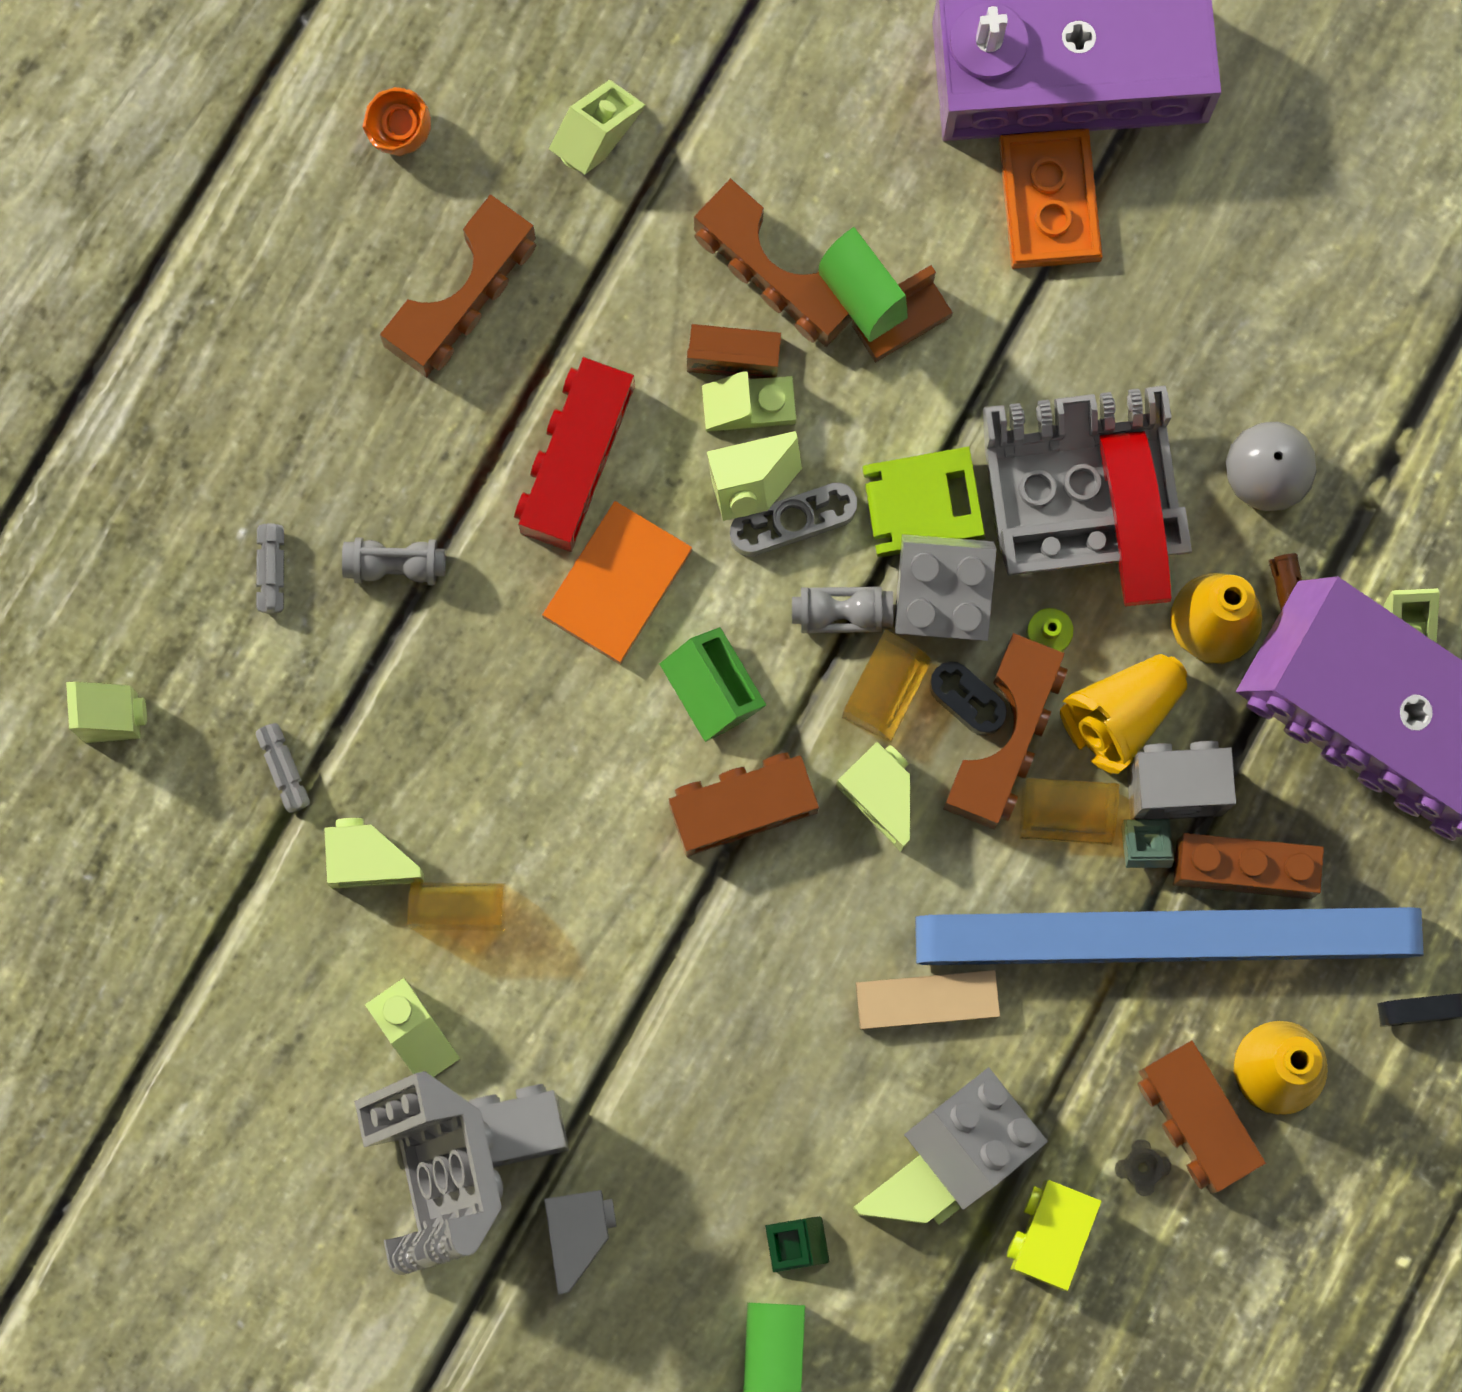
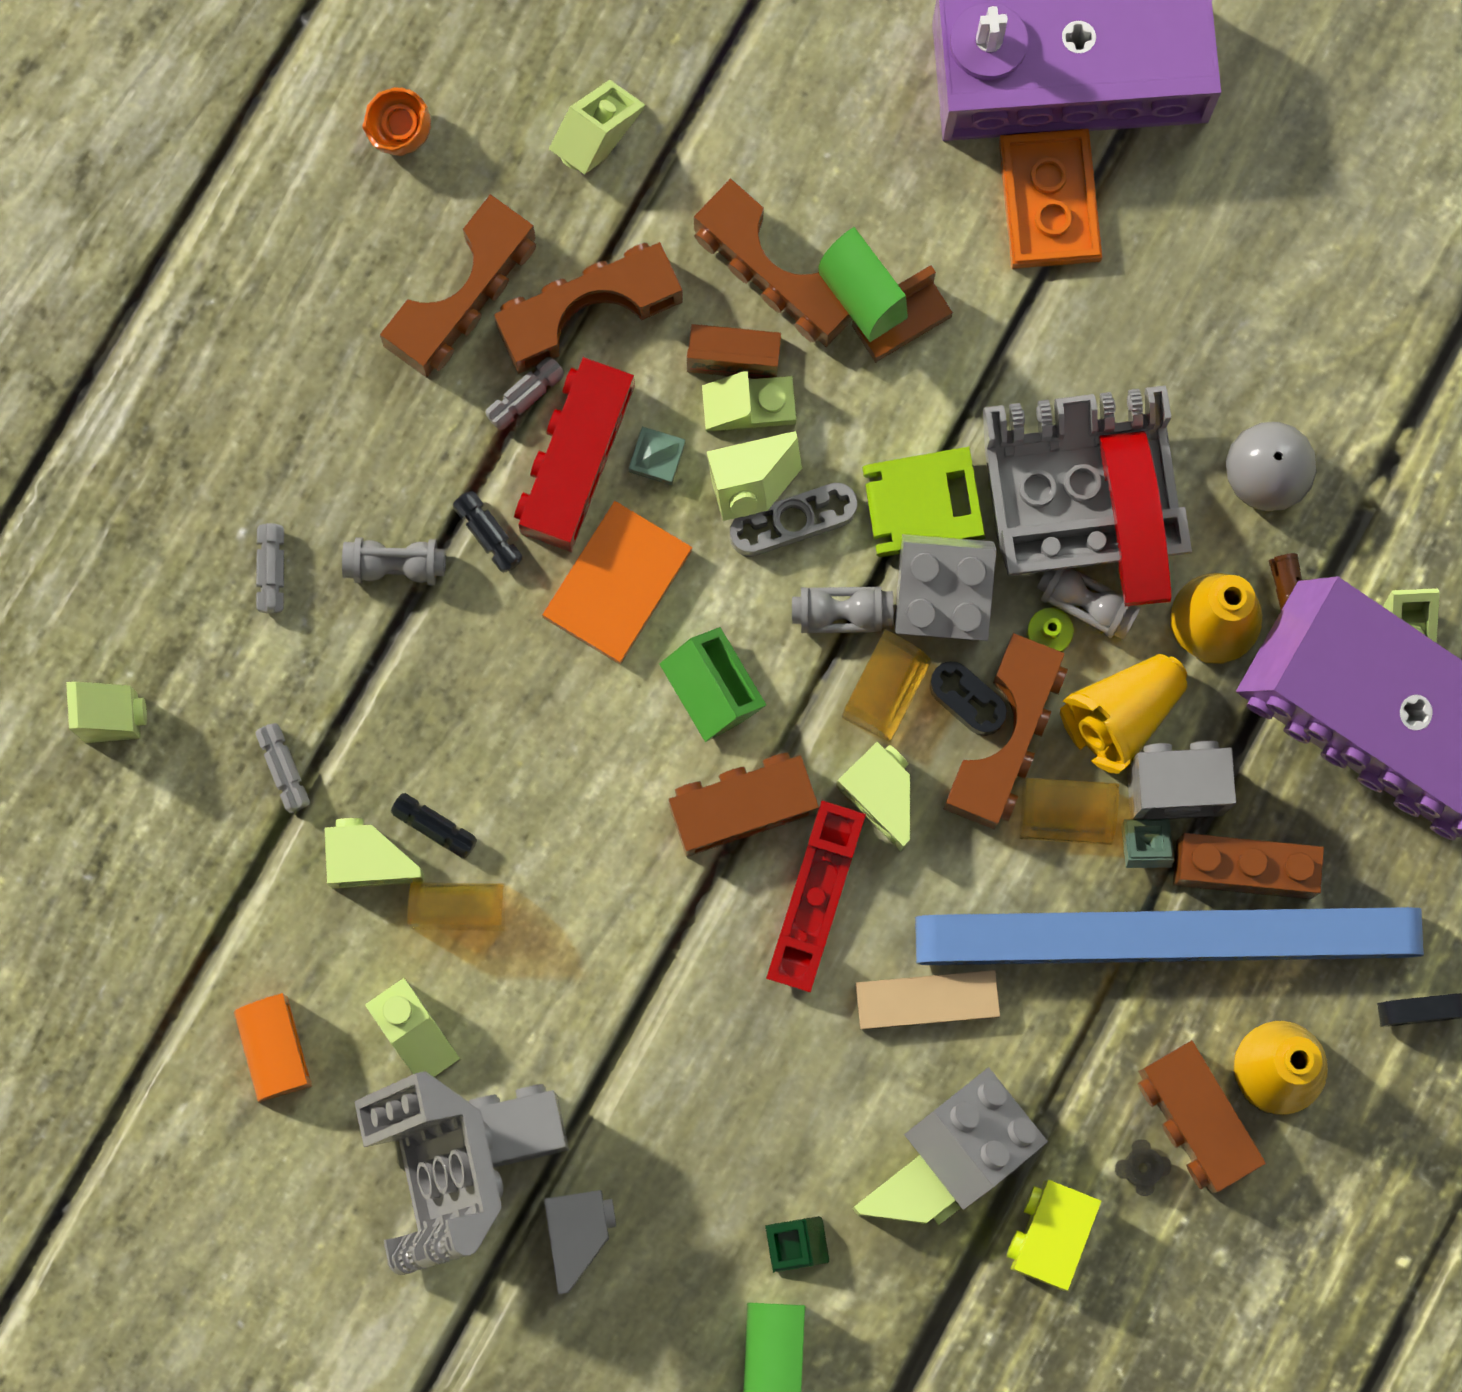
none -> orange brick [234,993,312,1103]
none -> black axle [391,793,477,858]
none -> black axle [453,491,523,573]
none -> light grey axle [486,356,564,430]
none -> dark orange arch [494,242,683,374]
none -> sand green tile [628,426,686,485]
none -> red slope [766,800,866,993]
none -> light grey piece [1037,568,1141,640]

